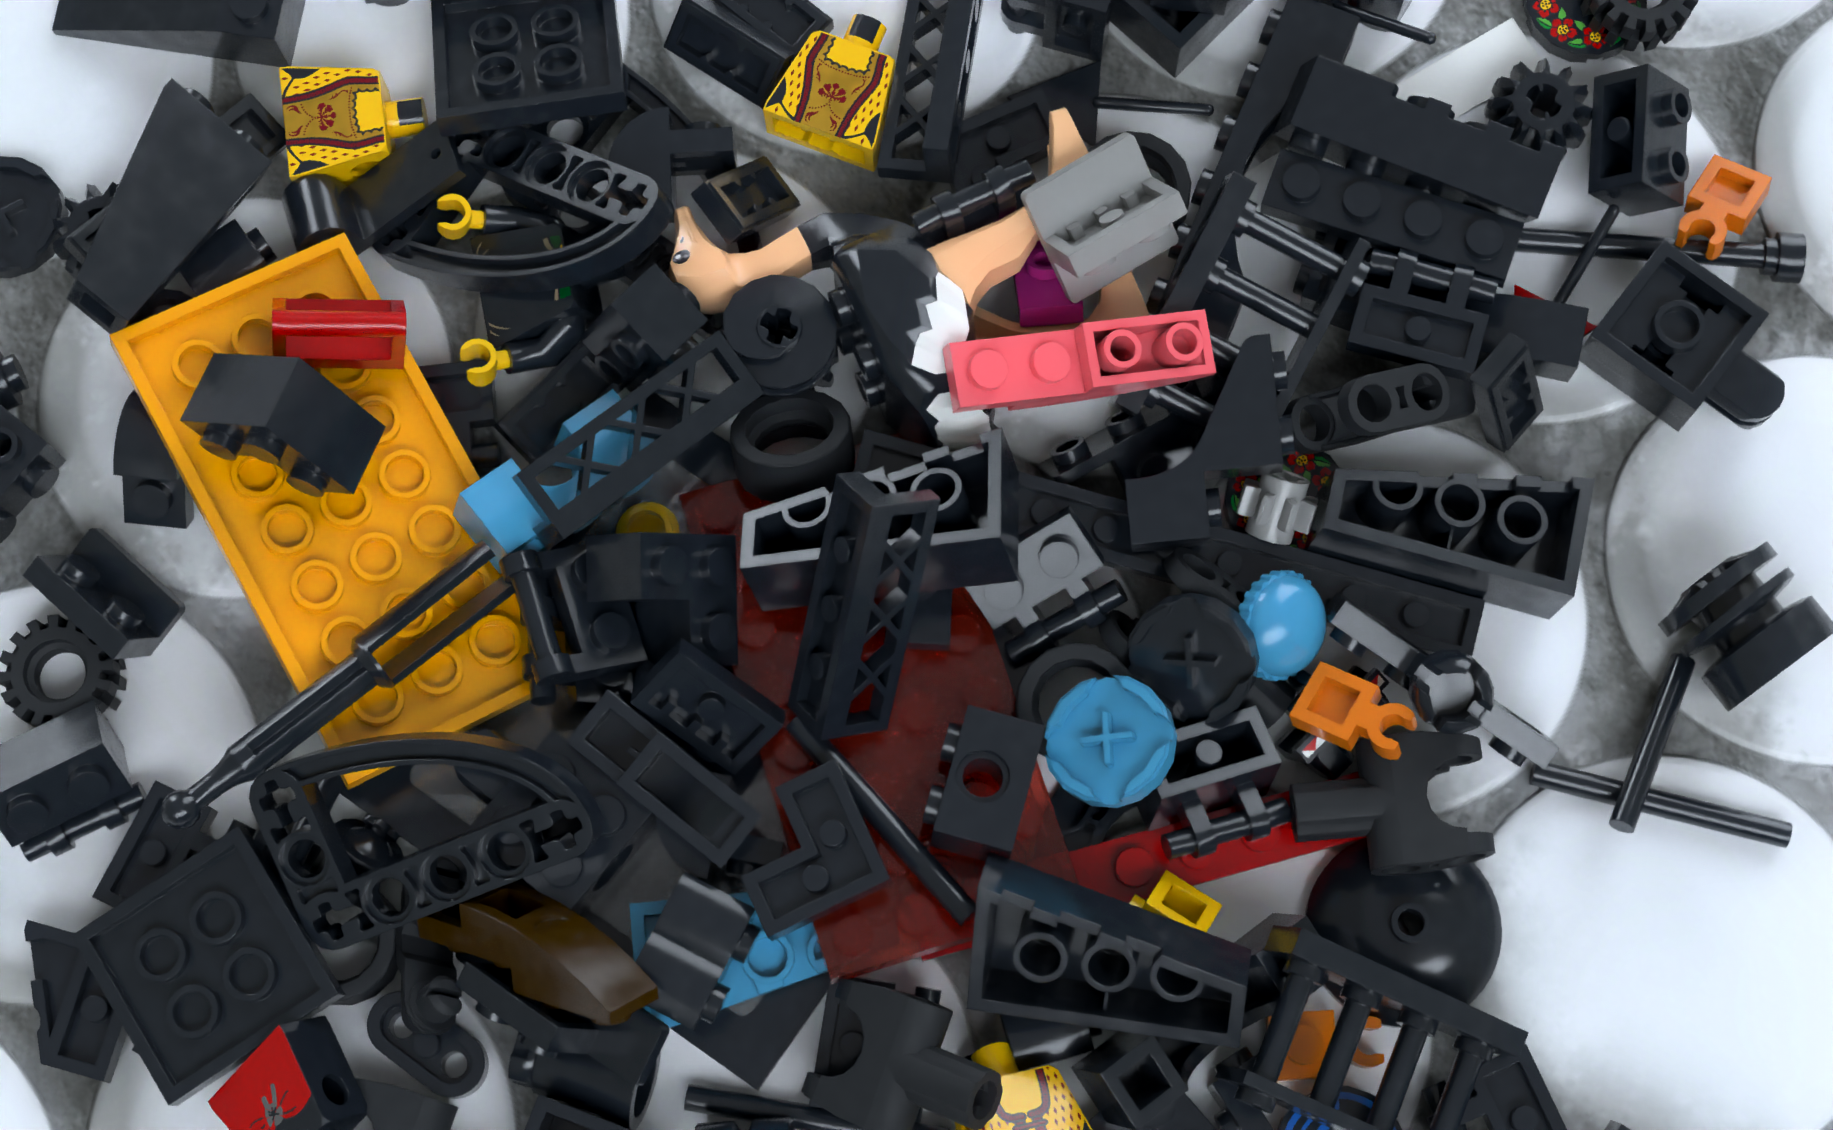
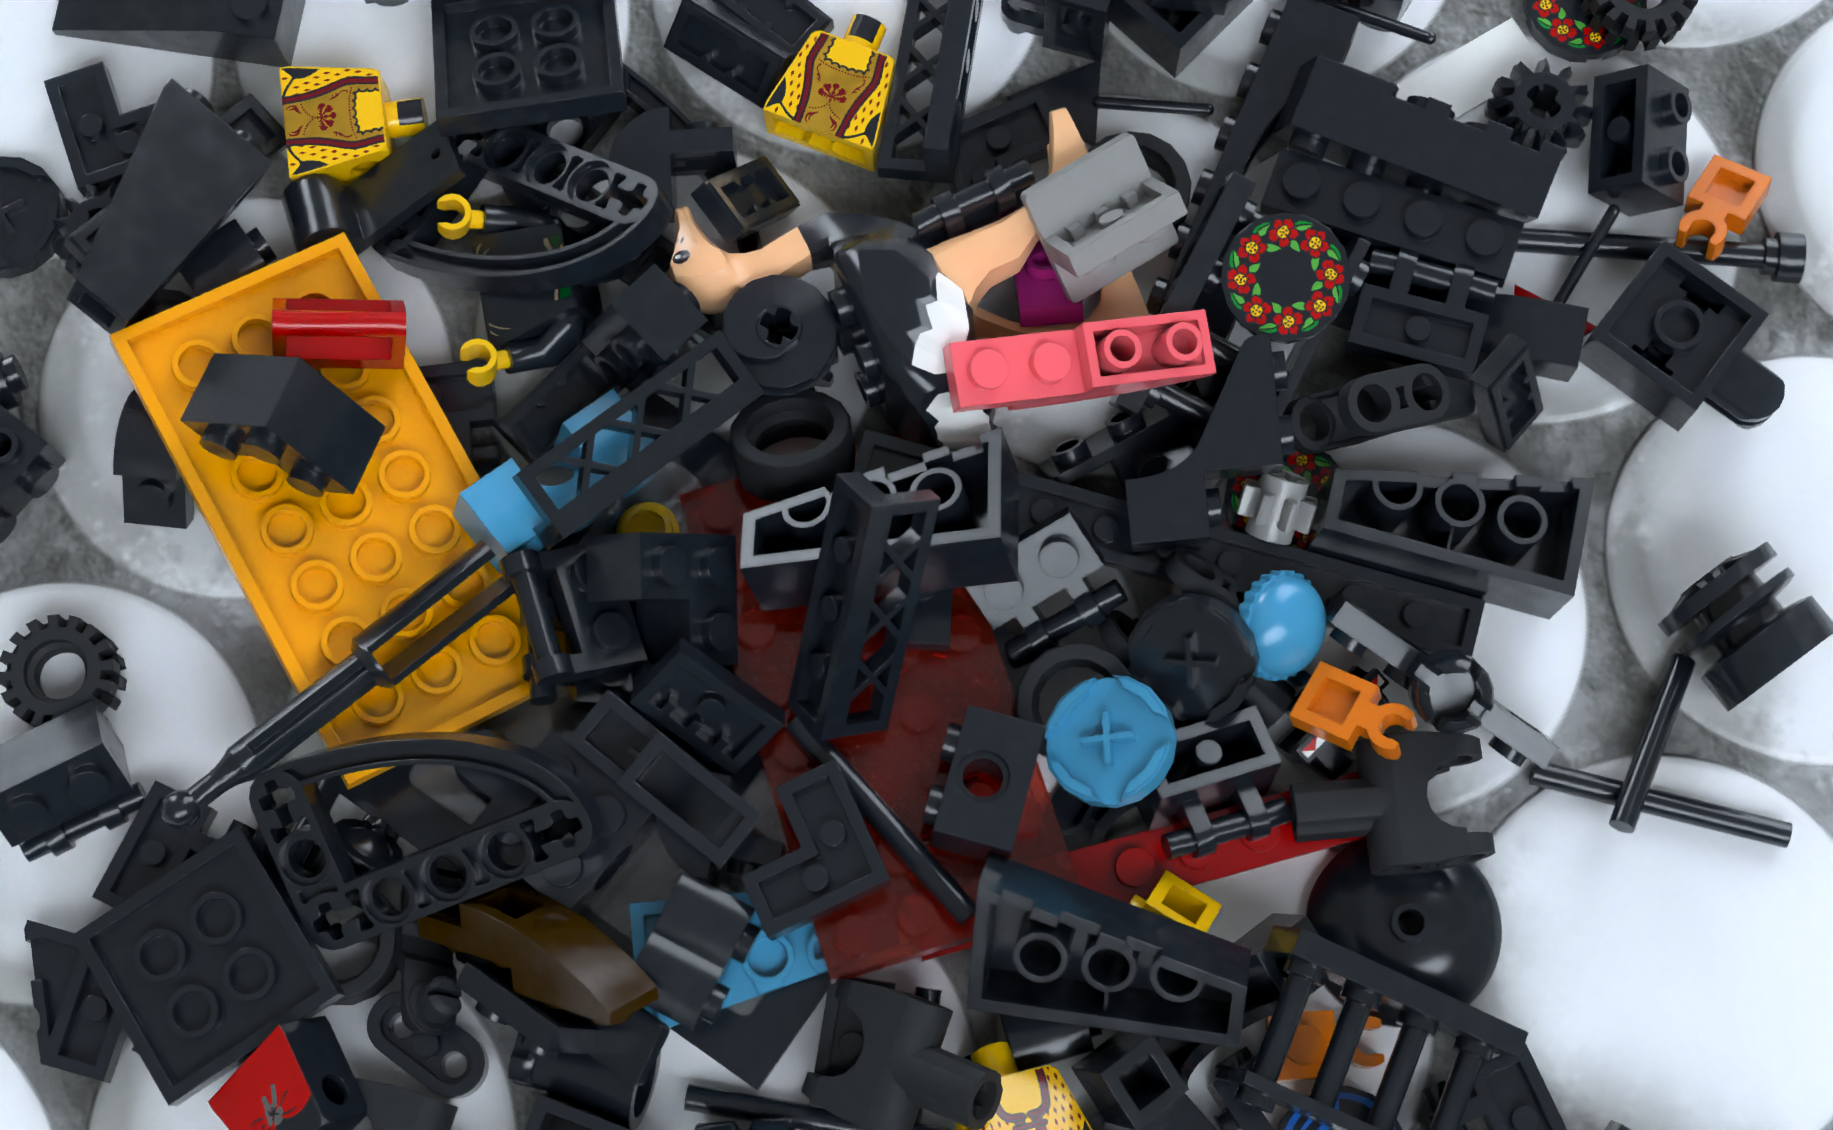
black bracket [22,528,186,660] -> none
none -> black plate [44,61,156,198]
none -> tile [1220,212,1351,344]

